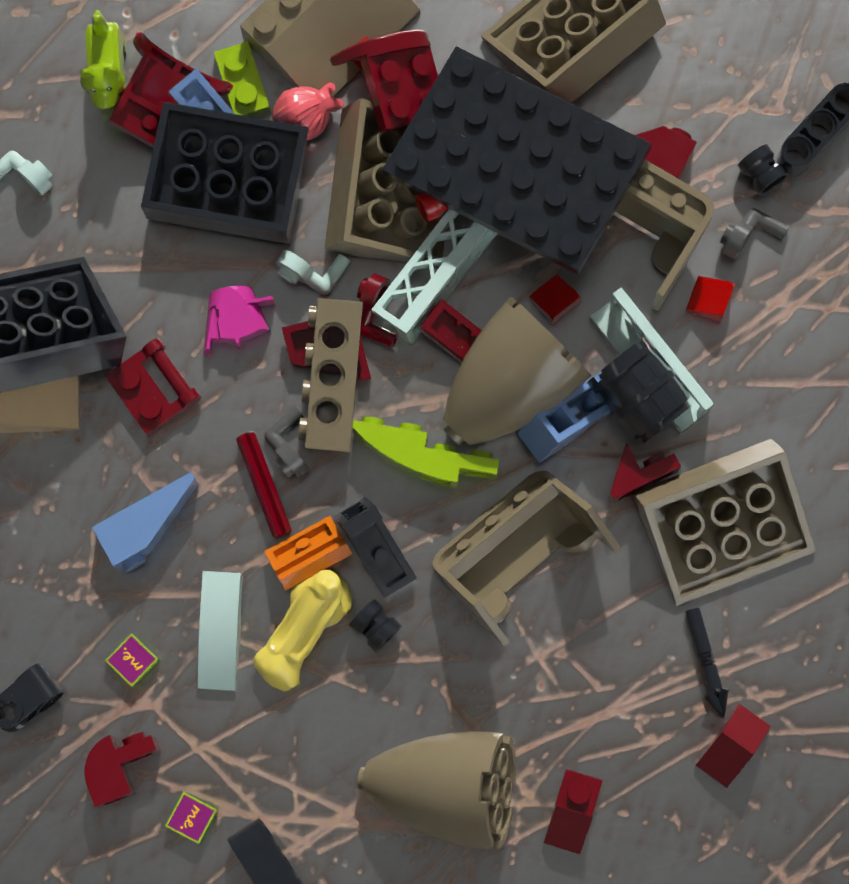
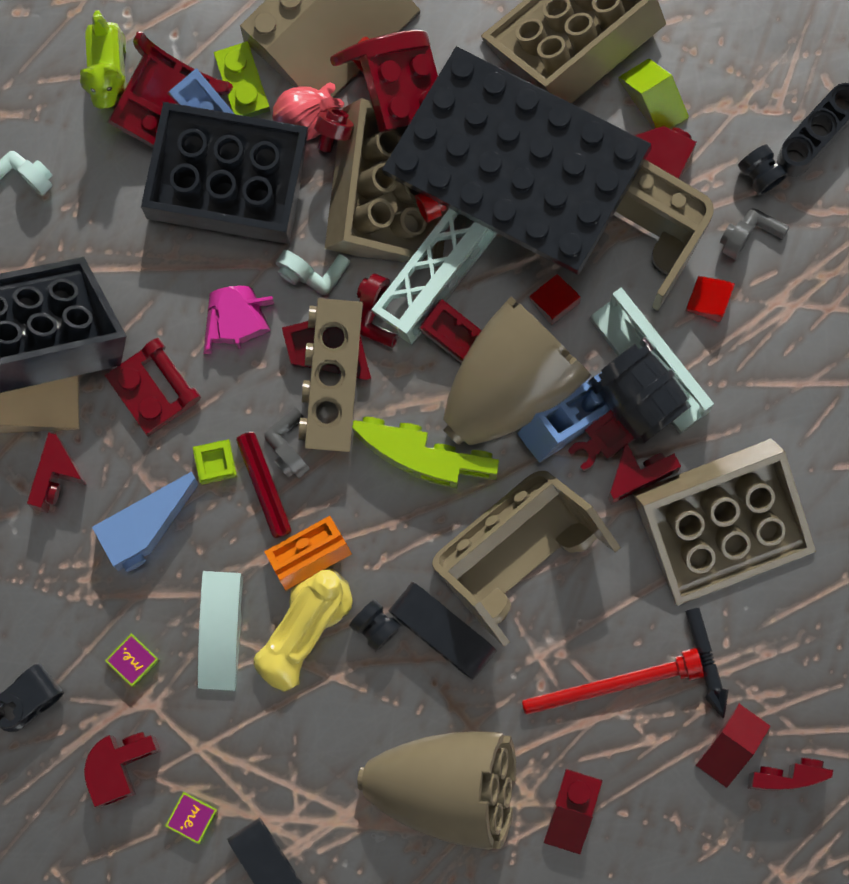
black bracket [334,497,417,598] -> none
none -> dark red slope [27,432,86,513]
none -> lime tile [193,439,238,485]
none -> dark red plate [314,108,354,153]
none -> black beam [388,582,497,680]
none -> red piece [522,648,704,715]
none -> dark red plate [568,410,635,471]
none -> lime slope [618,58,689,129]
none -> dark red slope [747,758,833,791]

